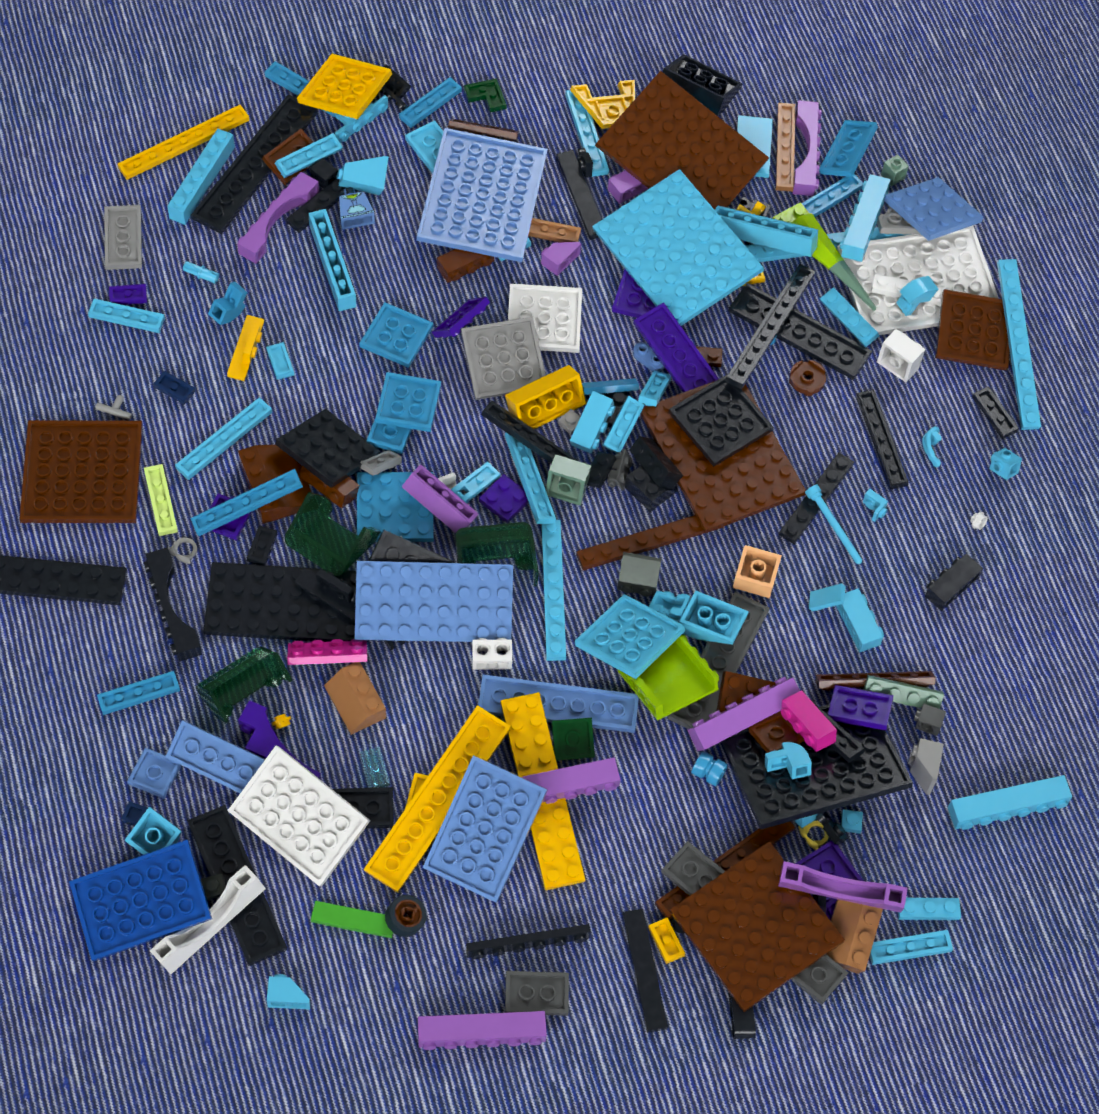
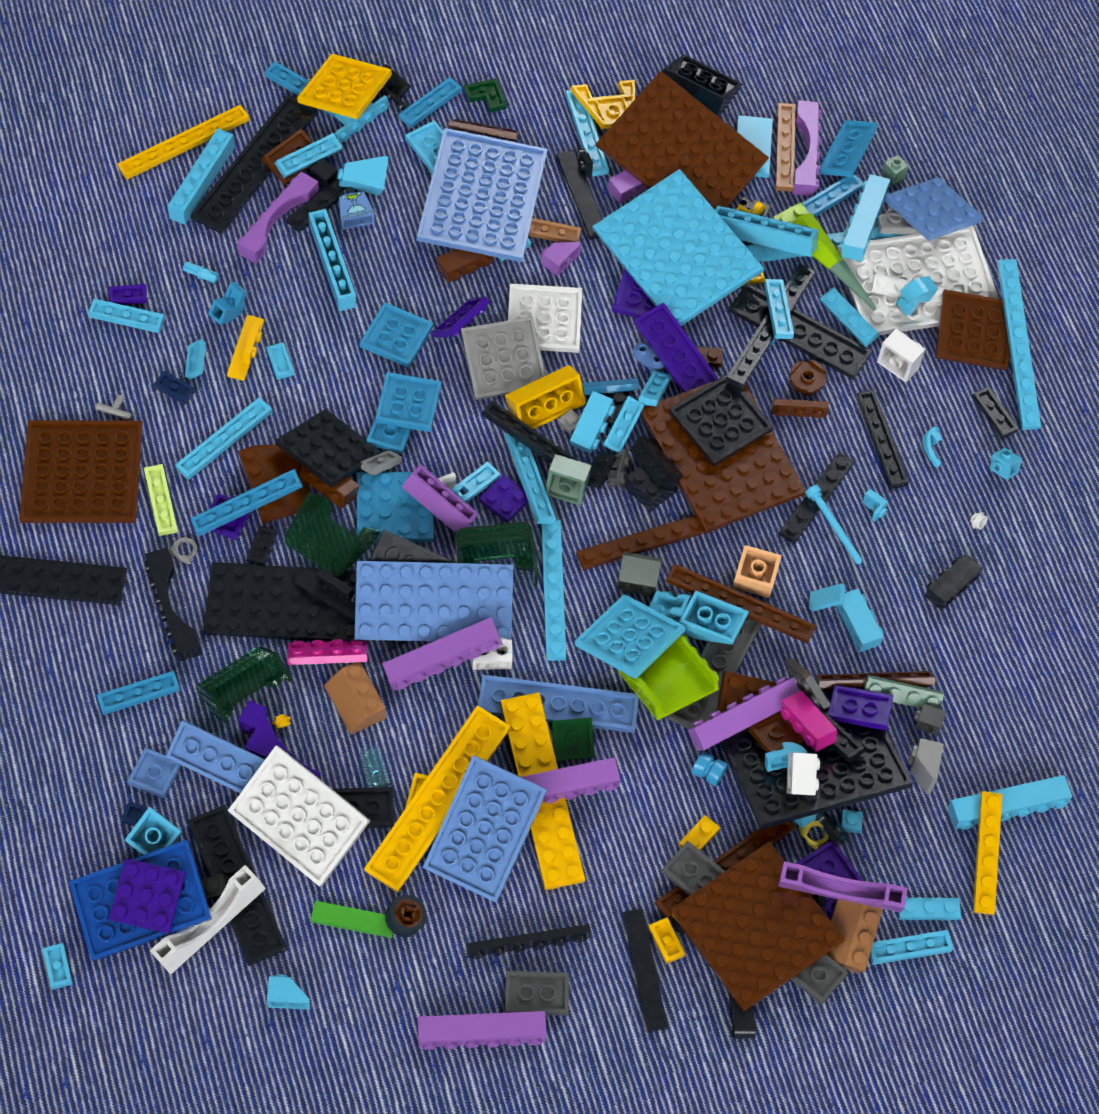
light grey plate [104,205,142,270] -> none
none -> medium azure plate [42,943,73,990]
none -> dark purple plate [108,858,187,934]
none -> medium azure plate [185,339,206,380]
none -> medium lavender brick [382,617,503,691]
none -> reddish brown plate [666,563,816,644]
none -> yellow plate [678,815,721,851]
none -> medium azure plate [764,279,794,339]
none -> reddish brown plate [771,399,829,418]
none -> dark grey plate [785,657,830,710]
none -> white brick [787,752,820,795]
none -> yellow plate [973,791,1002,915]

